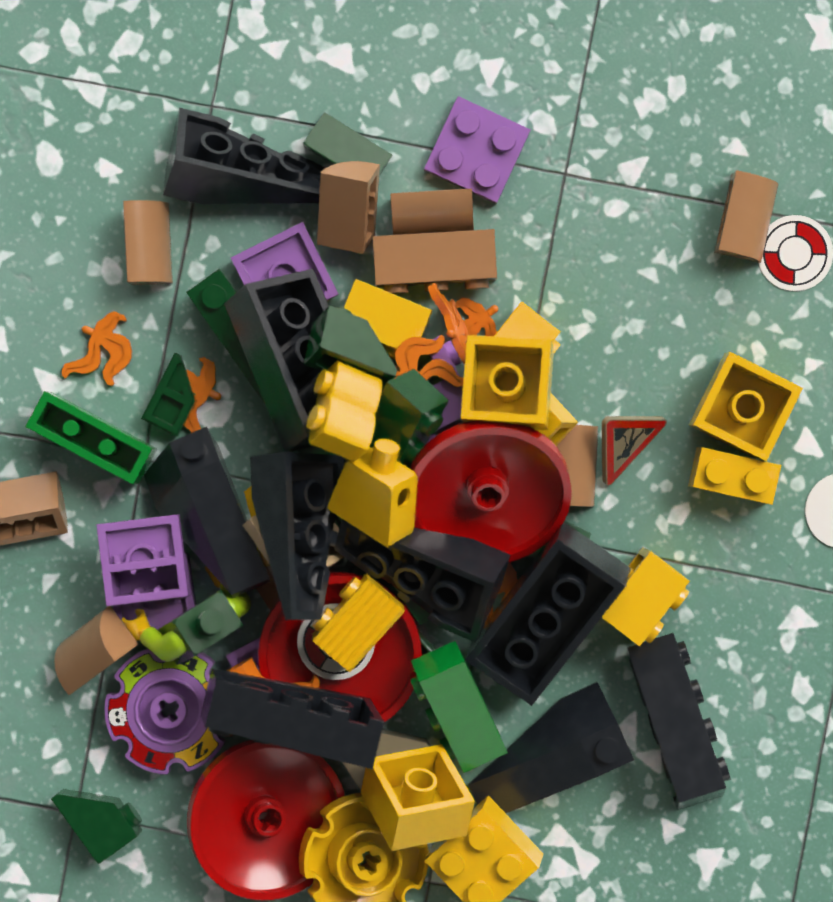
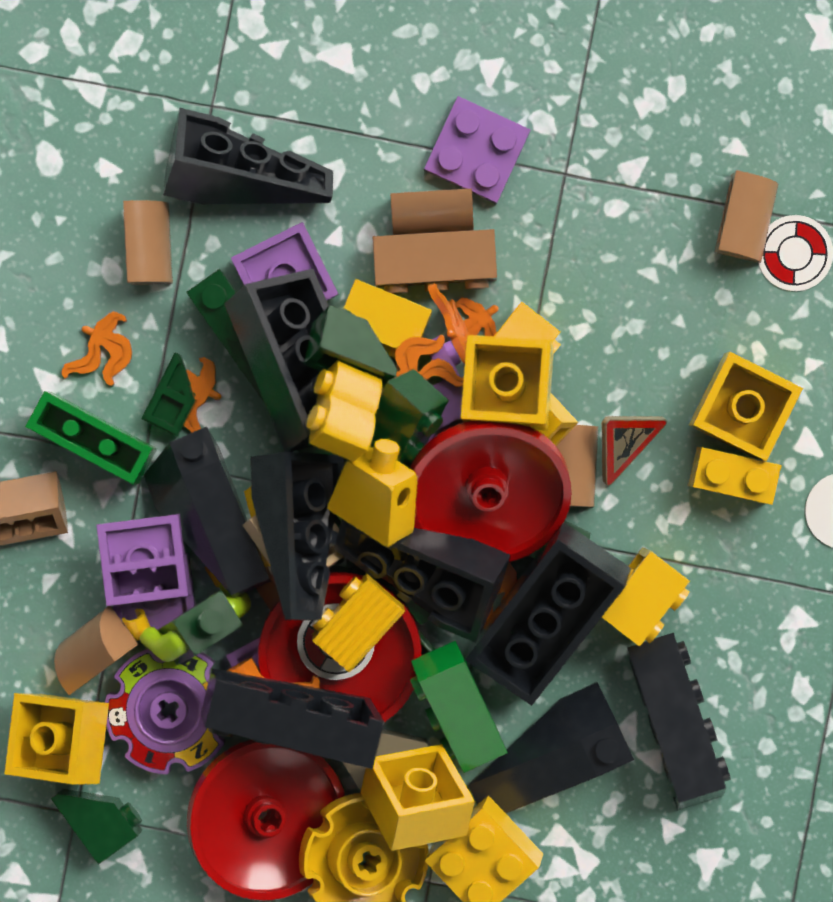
slope [303,113,393,177] -> none
medium nougat brick [317,161,380,254] -> none
none -> yellow brick [4,693,109,785]

